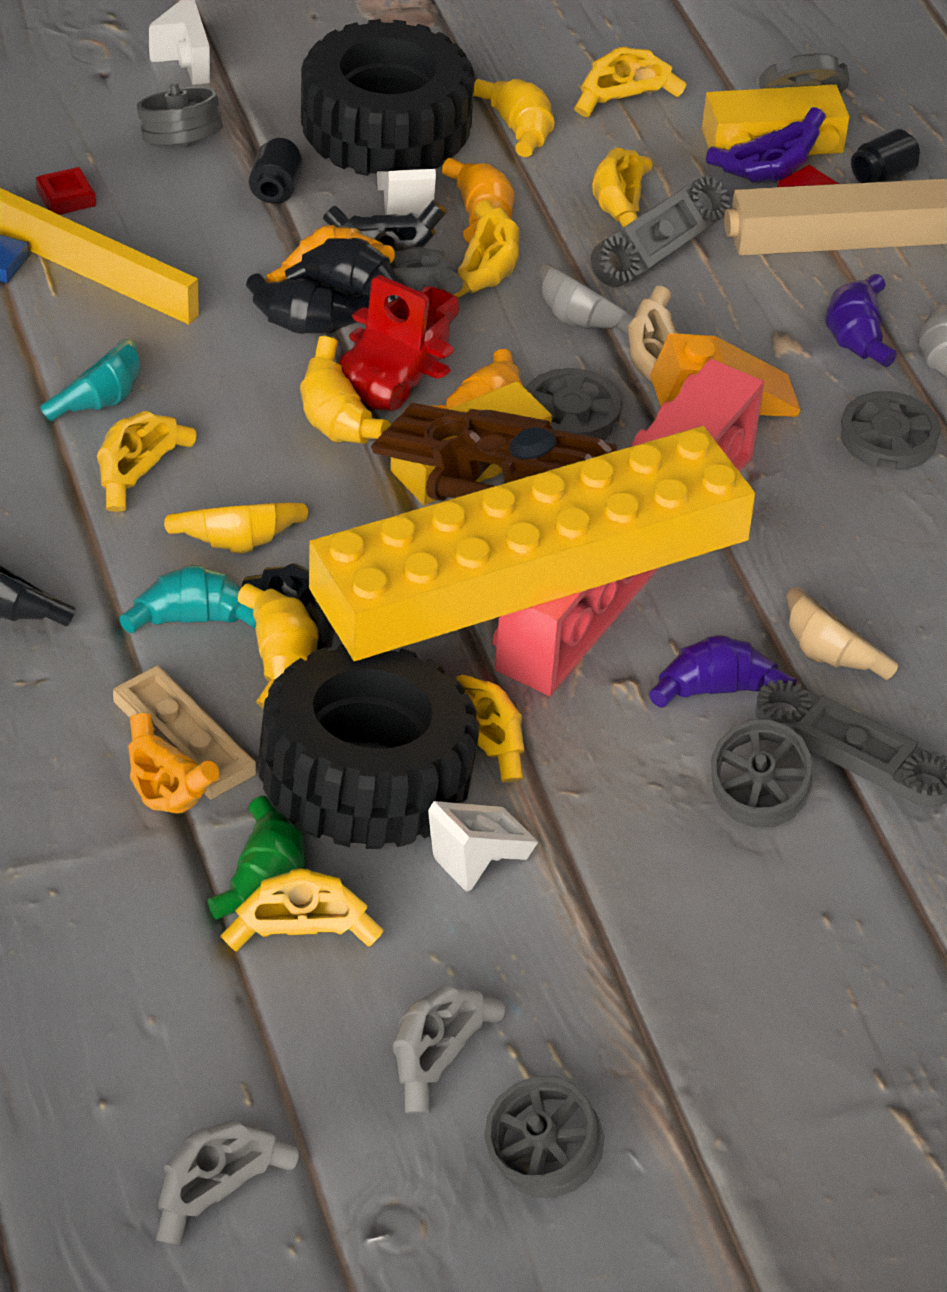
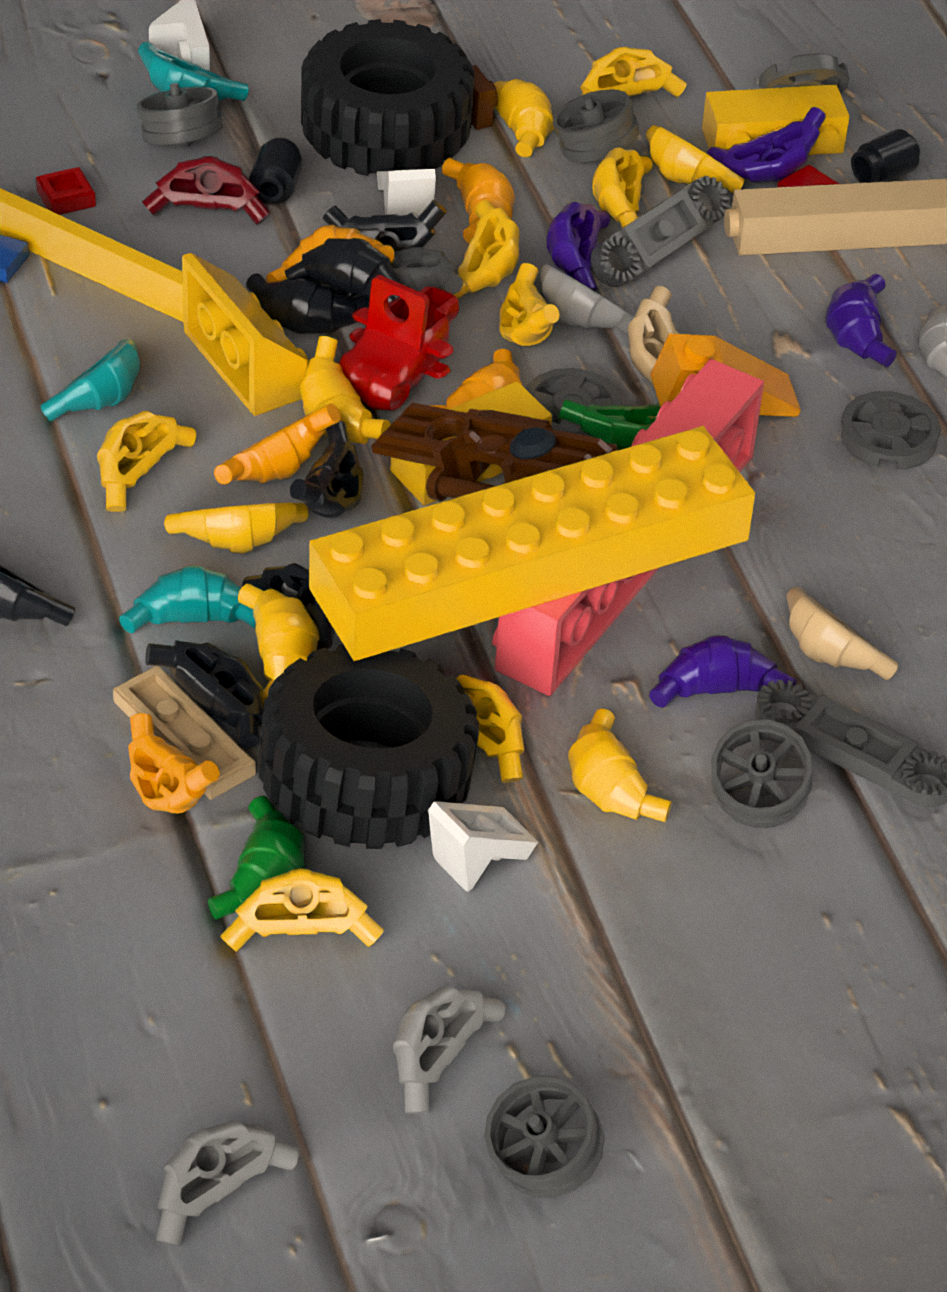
none -> teal piece [138,42,249,101]
none -> dark red piece [141,156,271,225]
none -> black piece [145,640,264,748]
none -> yellow slope [182,253,309,416]
none -> light orange piece [214,403,341,484]
none -> black piece [290,421,364,518]
none -> reddish brown plate [472,65,498,130]
none -> yellow piece [499,263,560,346]
none -> dark purple piece [546,202,610,291]
none -> dark grey wheel [553,89,639,162]
none -> green piece [559,399,661,450]
none -> yellow piece [568,708,672,823]
none -> yellow piece [646,125,744,194]

